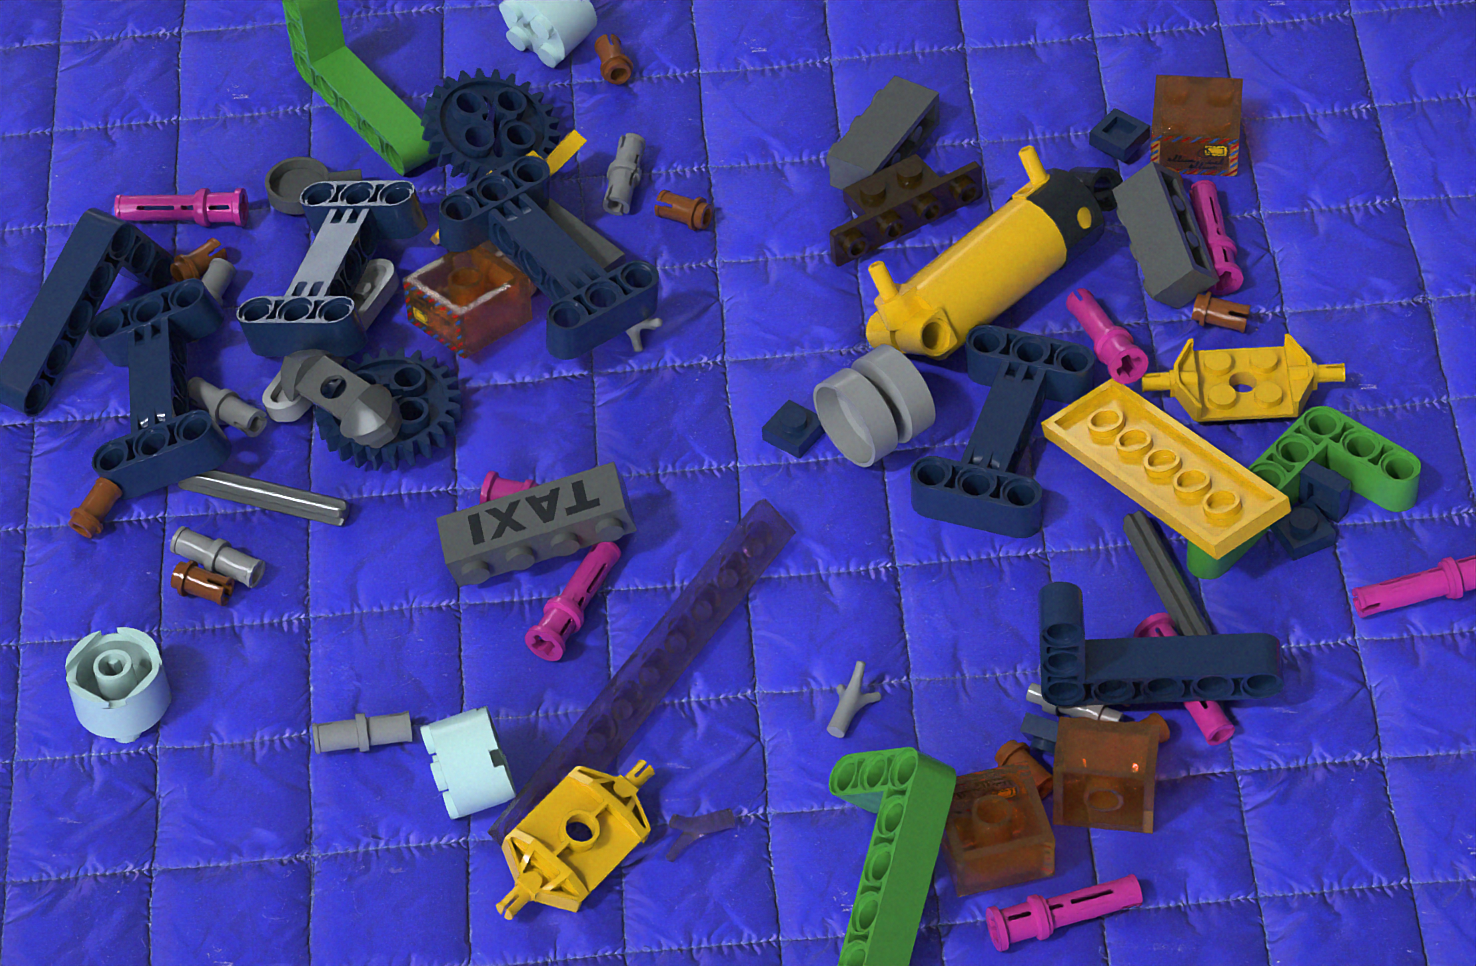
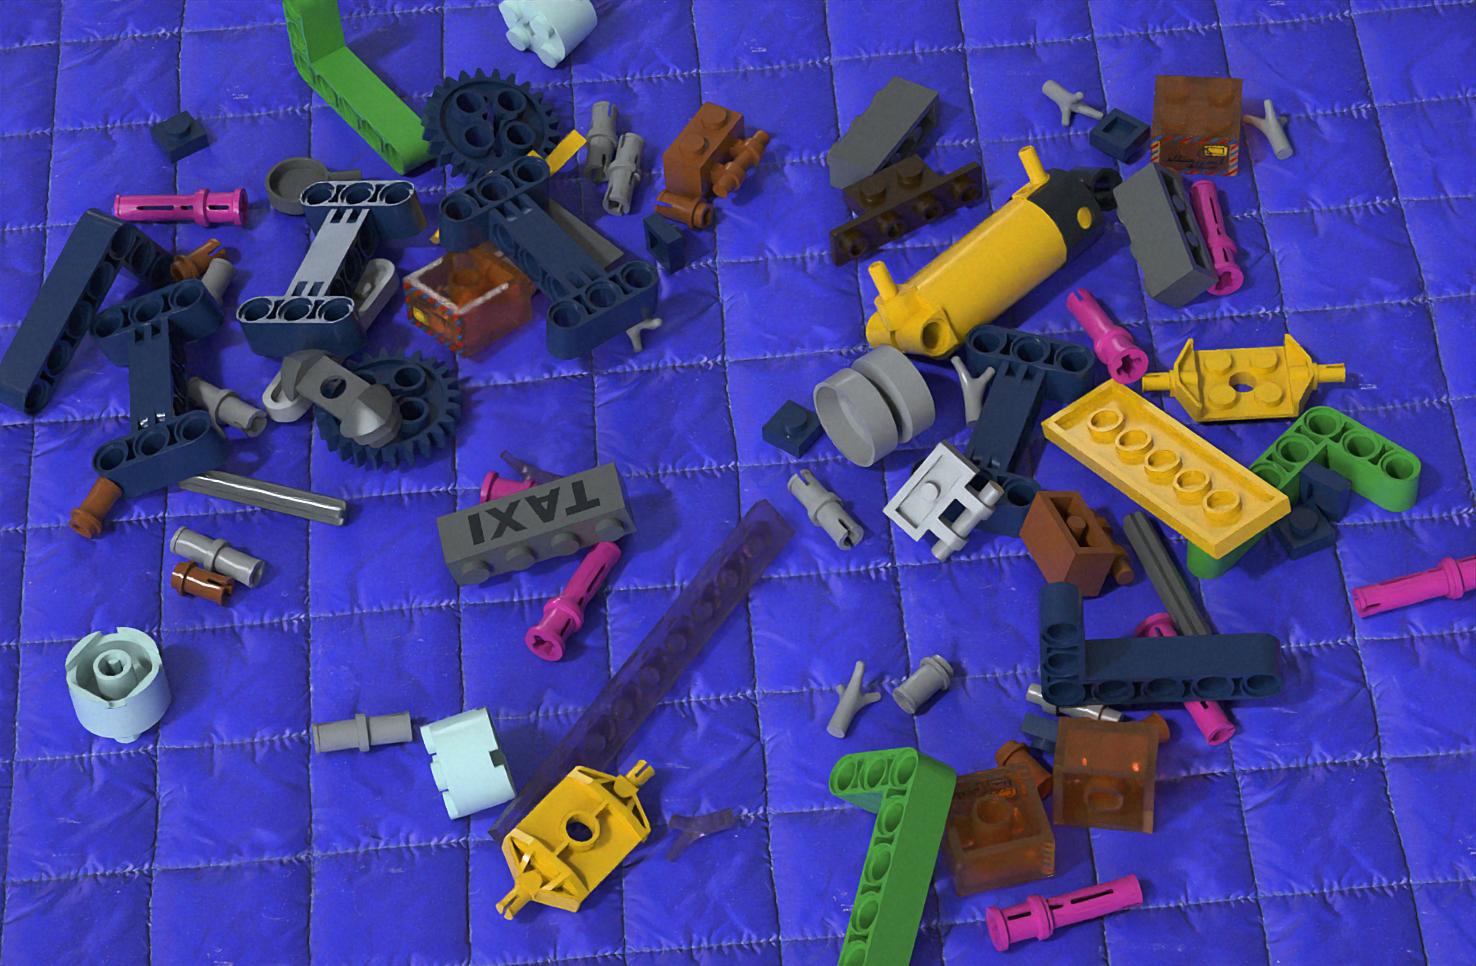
dark orange pin [594,34,633,85] -> none
dark orange pin [1191,291,1251,333] -> none
none -> dark blue plate [150,110,209,164]
none -> clear purple bar [500,450,564,485]
none -> light grey pin [583,101,619,183]
none -> dark blue plate [643,212,686,274]
none -> dark orange brick [662,101,771,200]
none -> light grey pin [787,469,864,551]
none -> plate [882,439,1004,562]
none -> light grey pin [892,654,954,714]
none -> light grey bar [951,356,996,428]
none -> dark orange brick [1019,491,1135,596]
none -> light grey bar [1042,79,1104,127]
none -> light grey bar [1243,99,1293,160]

